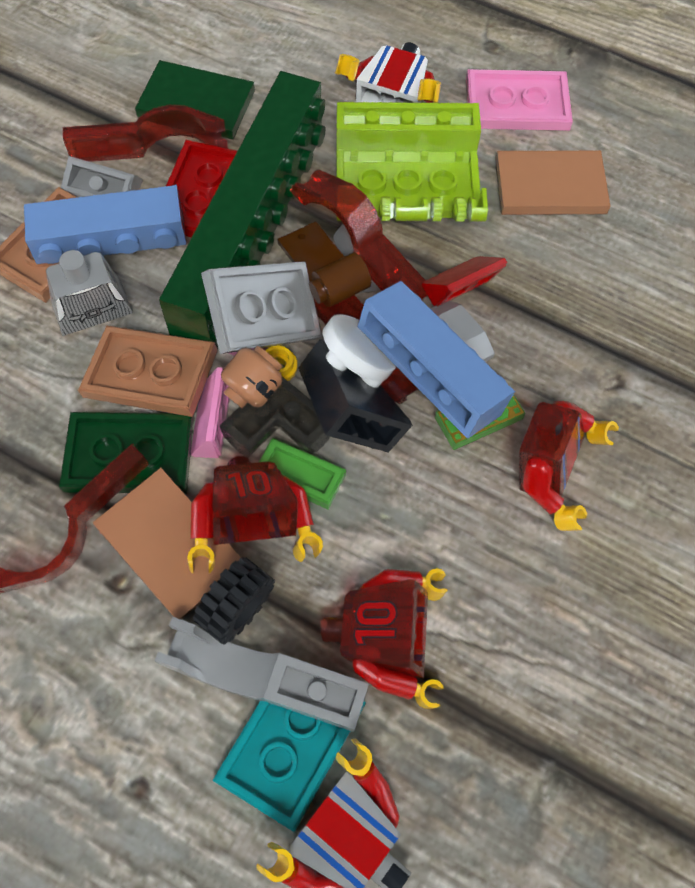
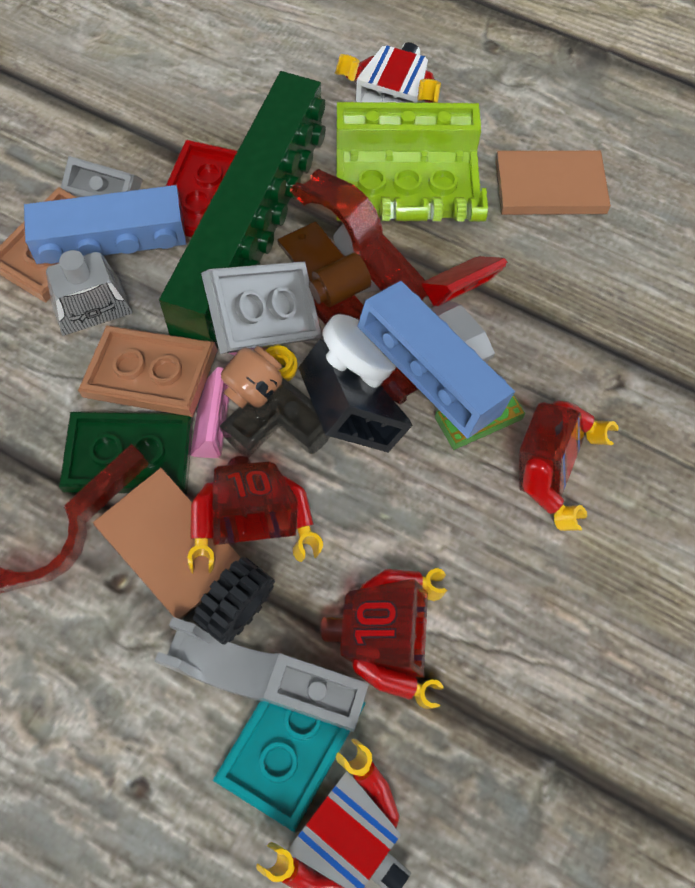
clear red piece [63,105,228,162] -> none
dark green tile [135,60,255,140] -> none
bright green tile [255,438,346,510] -> none
bright pink tile [466,69,573,131] -> none

